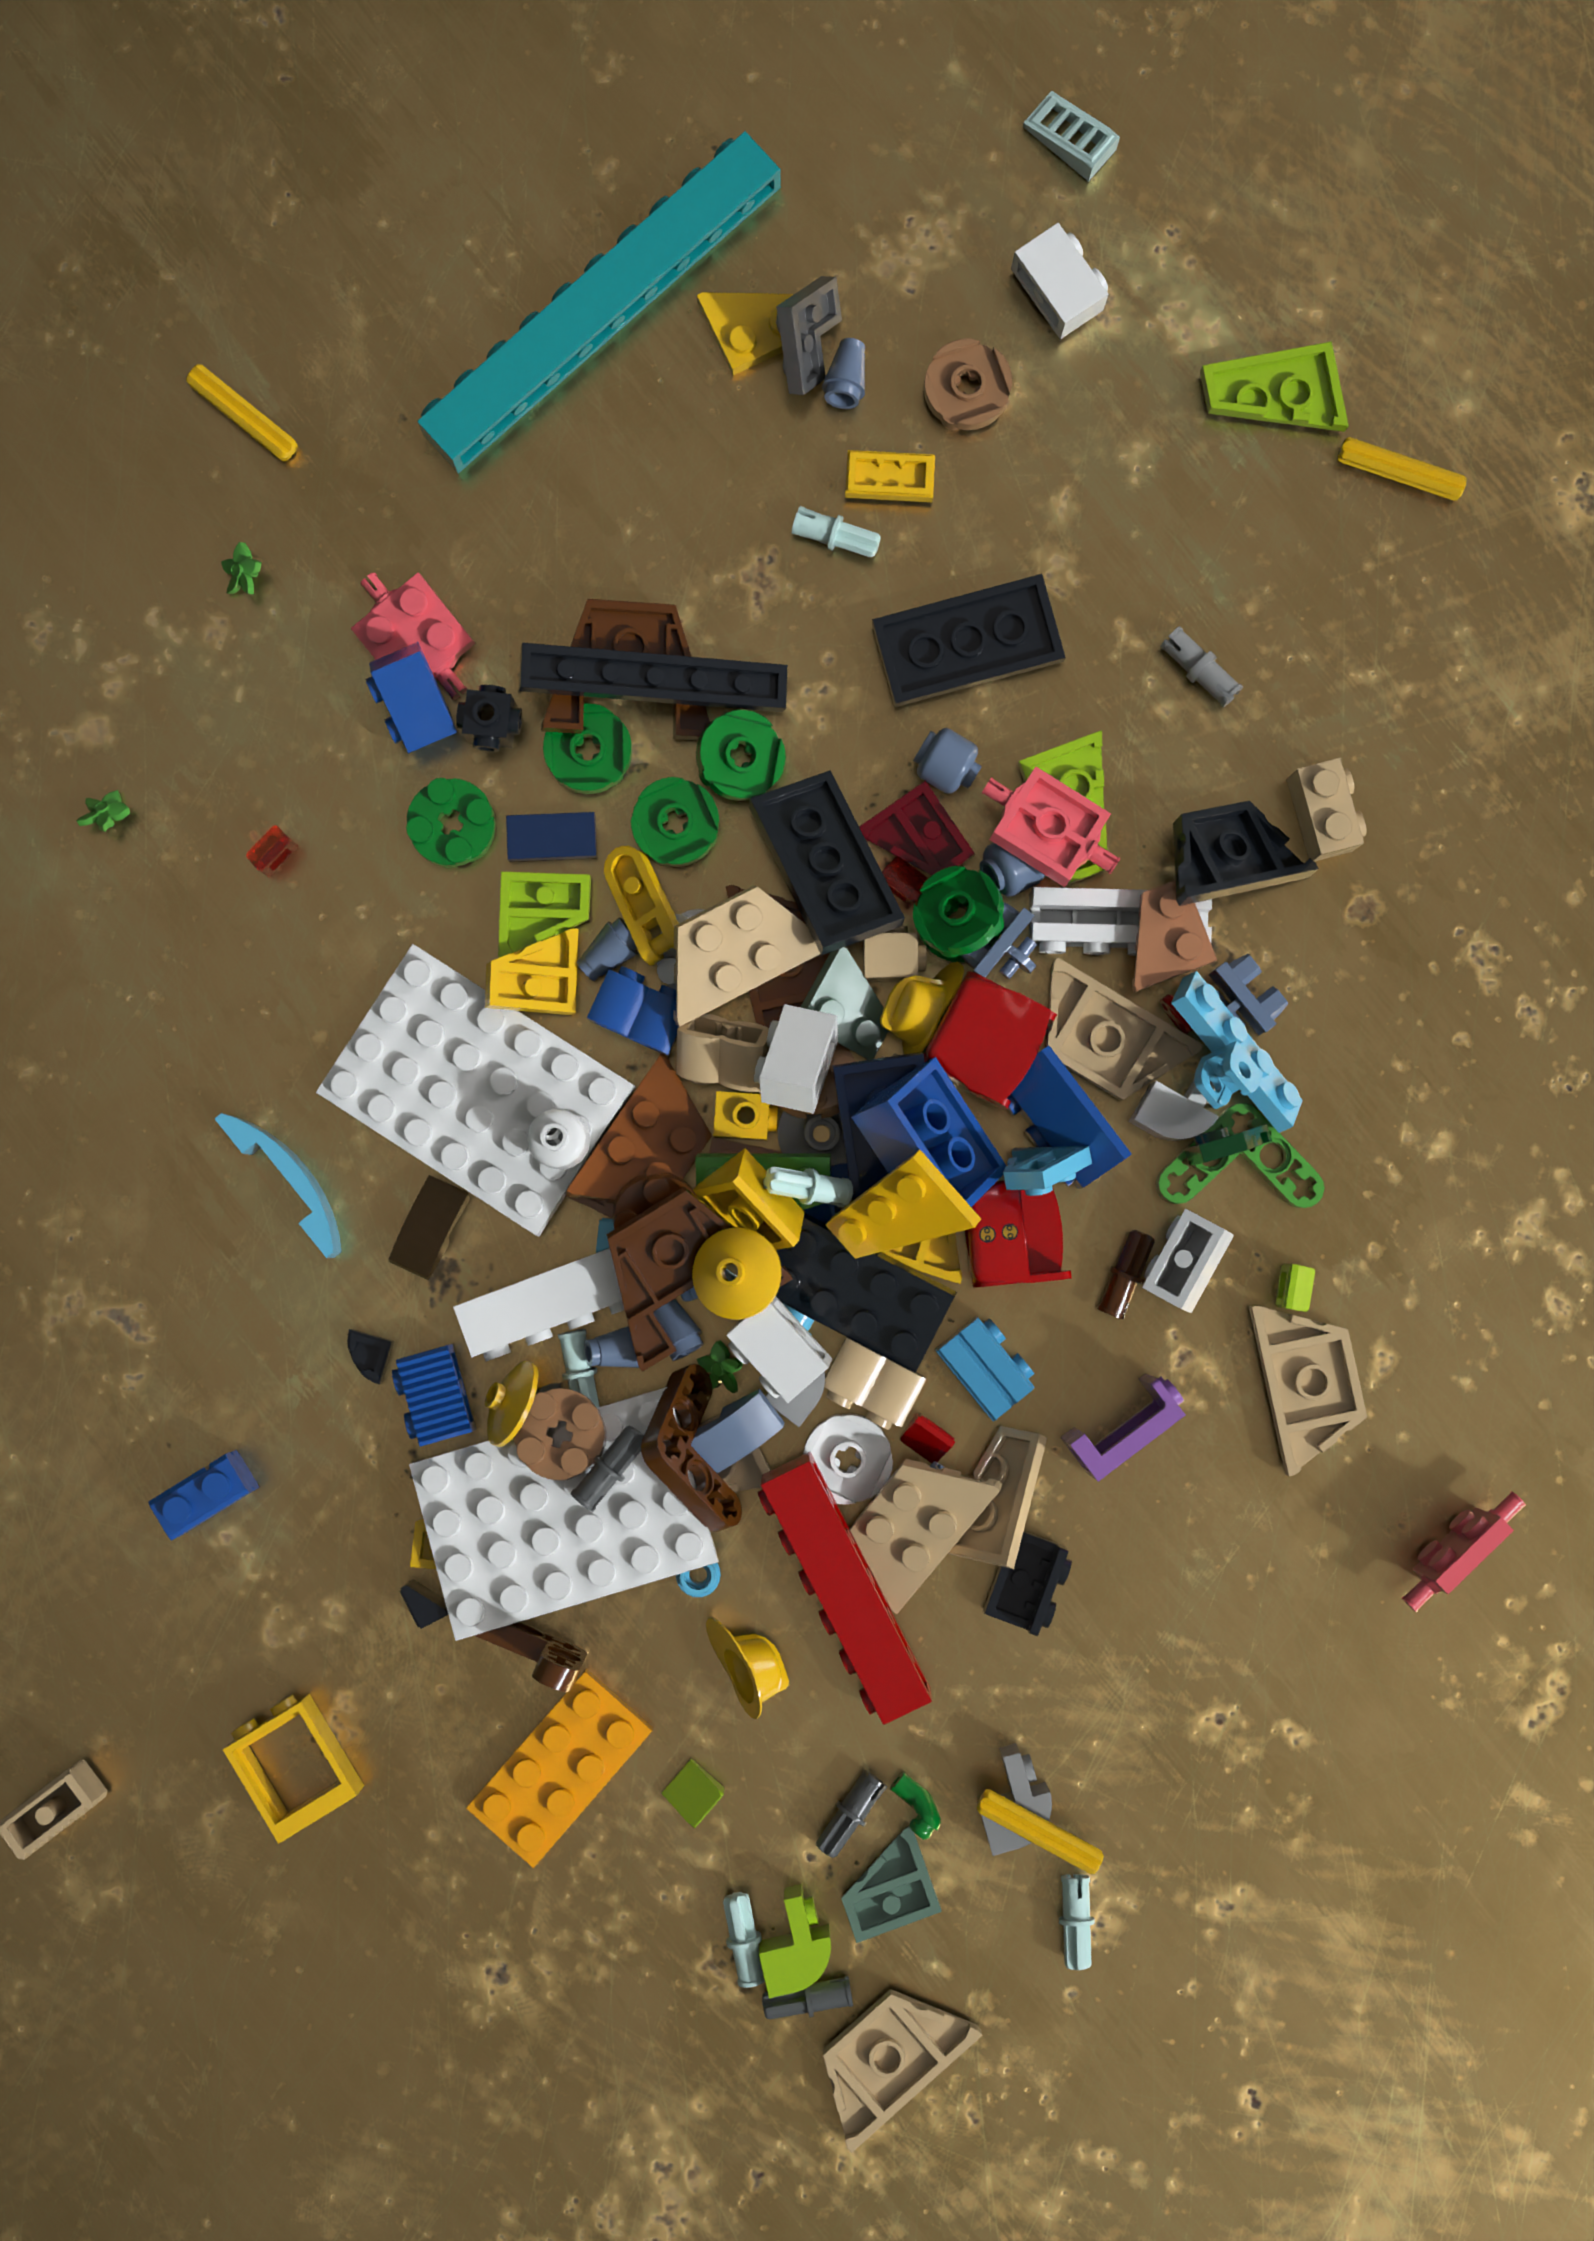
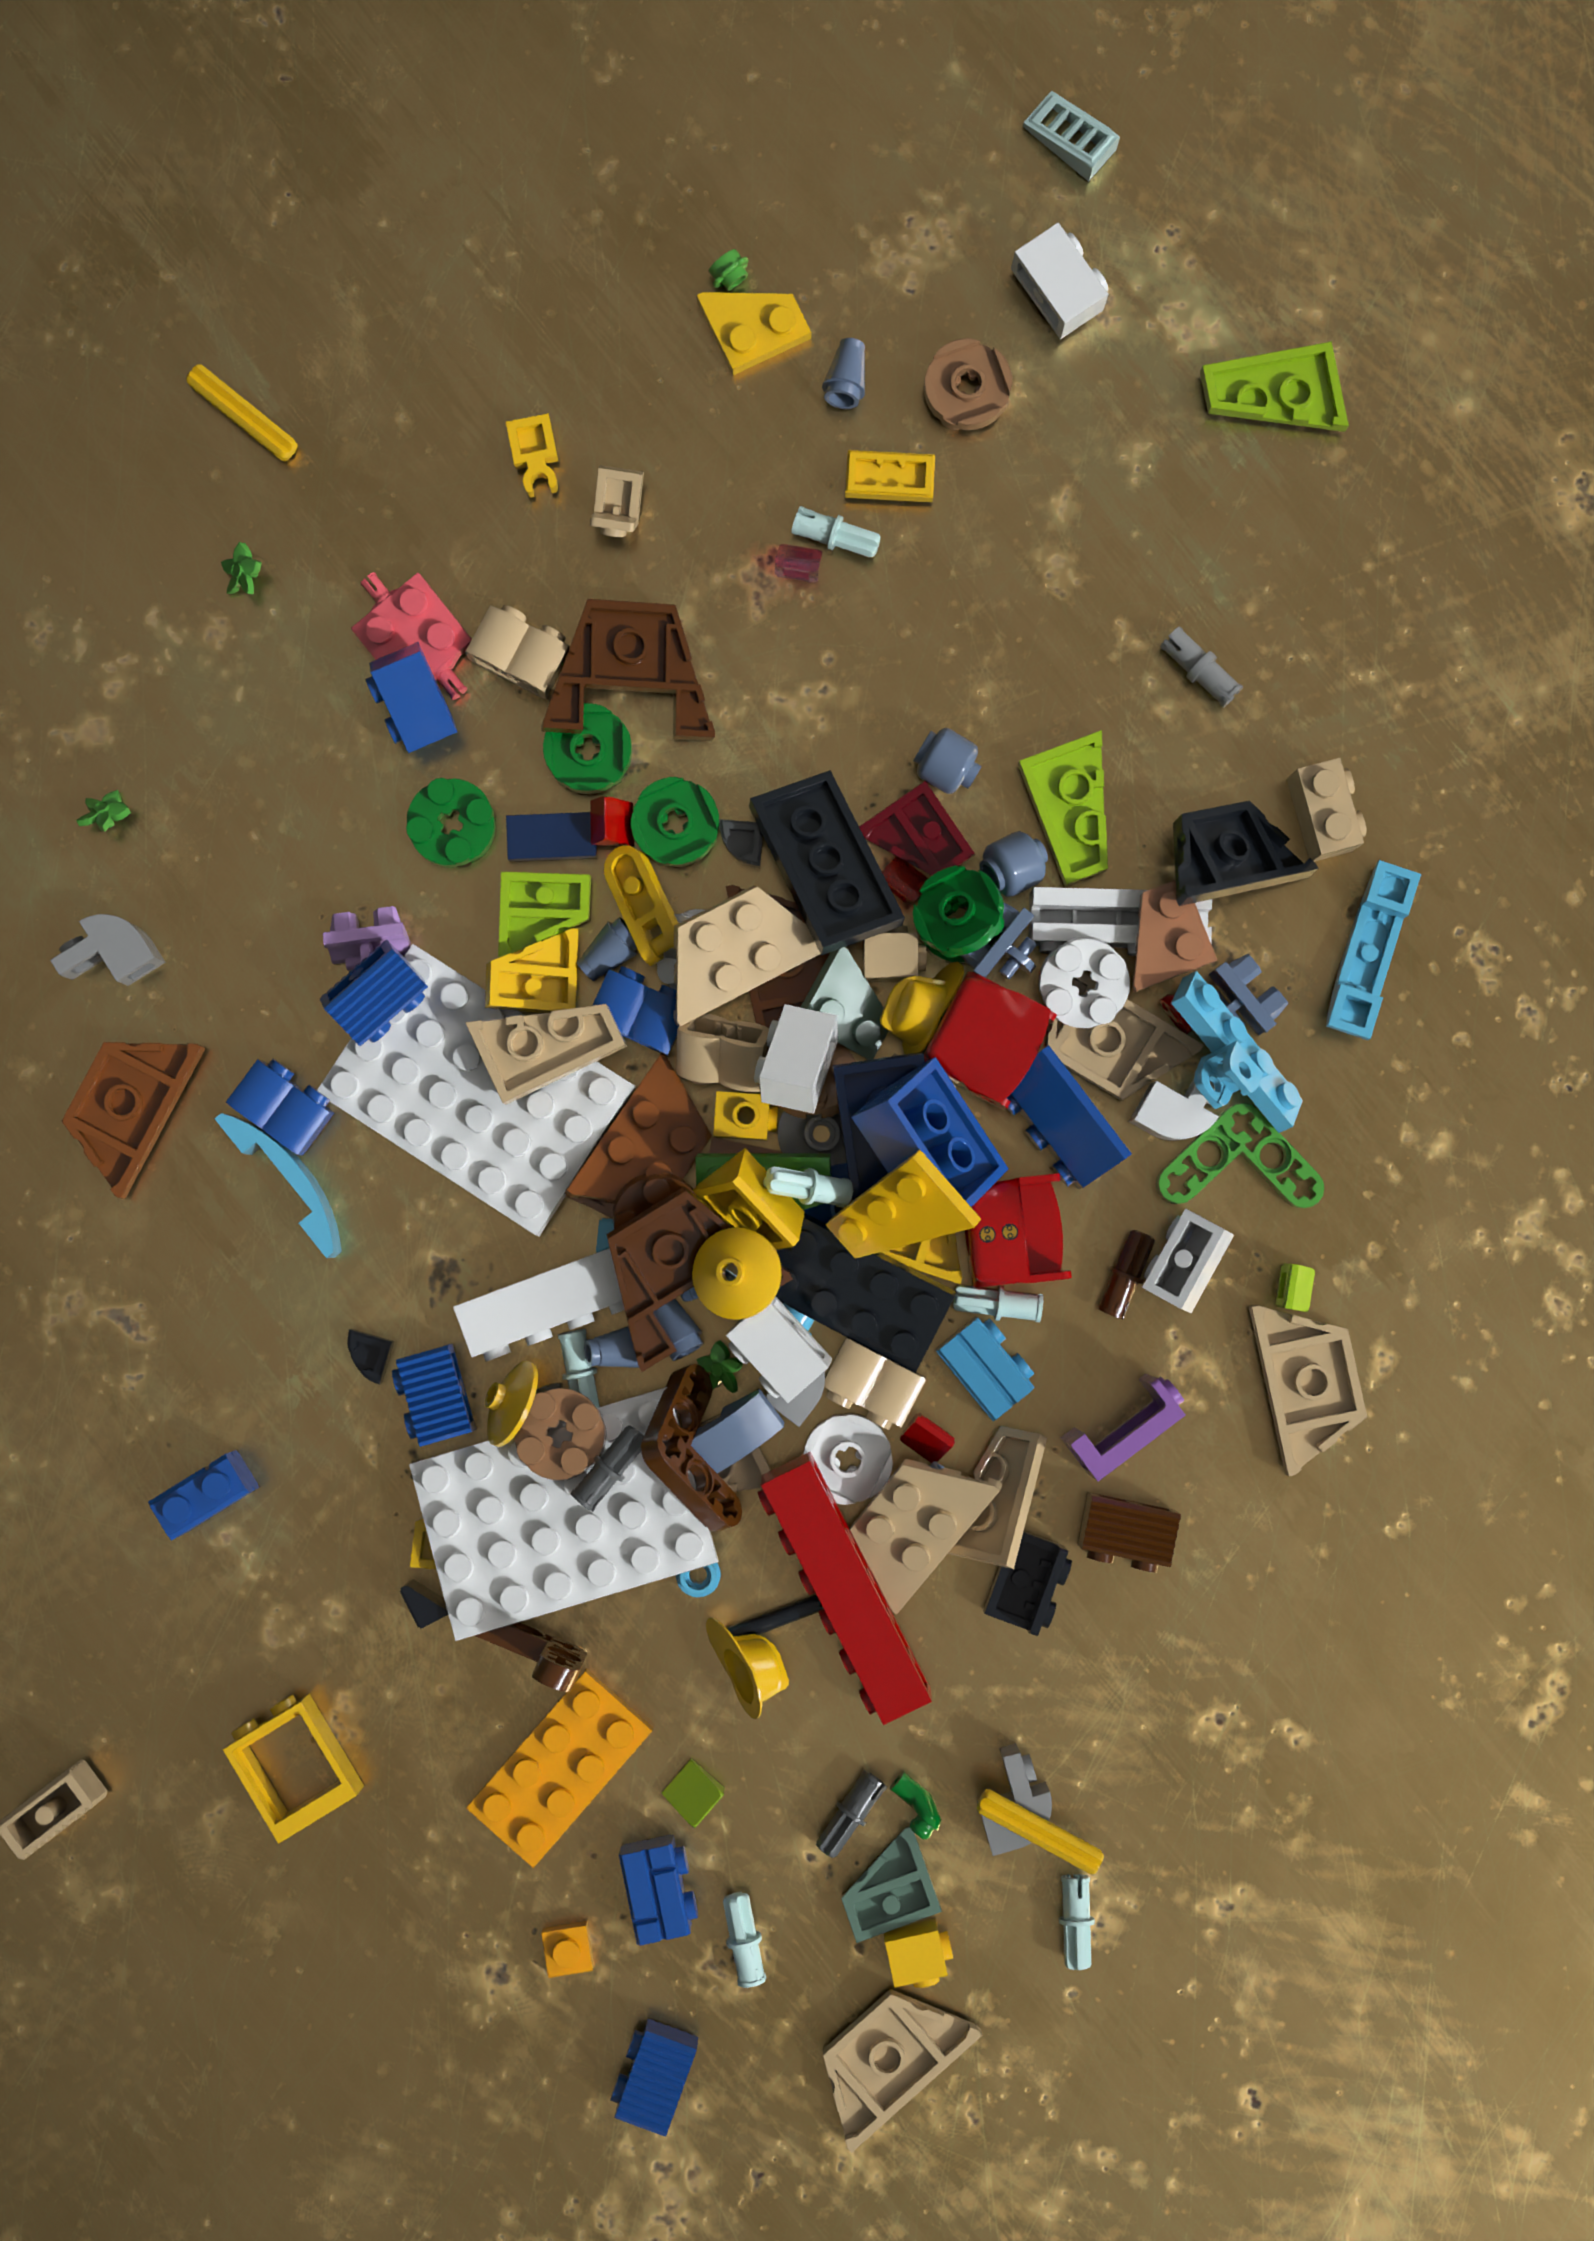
clear red slope [246,825,298,877] -> none
dark brown slope [389,1175,470,1280] -> none
teal brick [417,131,781,474] -> none
black brick [456,685,522,752] -> none
black plate [519,643,788,712] -> none
white head [527,1109,590,1170] -> none
green plate [696,710,786,801] -> none
lime brick [759,1884,831,1999] -> none
dark grey axle [762,1976,853,2019] -> none
flat silver plate [776,276,842,395] -> none
black plate [872,574,1066,707] -> none
coral plate [982,767,1121,887] -> none
medium azure wing [1003,1146,1092,1196] -> none
dark green wing [1184,1124,1272,1166] -> none
yellow axle [1338,437,1467,501] -> none
coral plate [1402,1491,1526,1612] -> none
none -> light grey brick [50,914,166,986]
none -> dark orange wing [62,1042,206,1199]
none -> blue brick [226,1058,334,1156]
none -> blue brick [320,940,428,1046]
none -> lavender hips [323,906,411,971]
none -> tan brick [465,605,569,699]
none -> tan wing [465,1004,627,1105]
none -> yellow plate [506,413,559,498]
none -> light orange plate [541,1921,594,1978]
none -> tan bracket [590,465,644,537]
none -> red slope [590,796,634,847]
none -> blue brick [610,2019,698,2137]
none -> blue brick [619,1834,698,1946]
none -> bright green plate [708,249,749,291]
none -> dark grey tile [719,819,763,869]
none -> black bar [727,1594,823,1637]
none -> clear pink slope [775,544,822,583]
none -> yellow brick [884,1918,954,1988]
none -> light aqua axle [953,1285,1043,1323]
none -> white plate [1038,937,1130,1028]
none -> reddish brown brick [1078,1492,1181,1573]
none -> medium azure slope [1326,860,1421,1040]

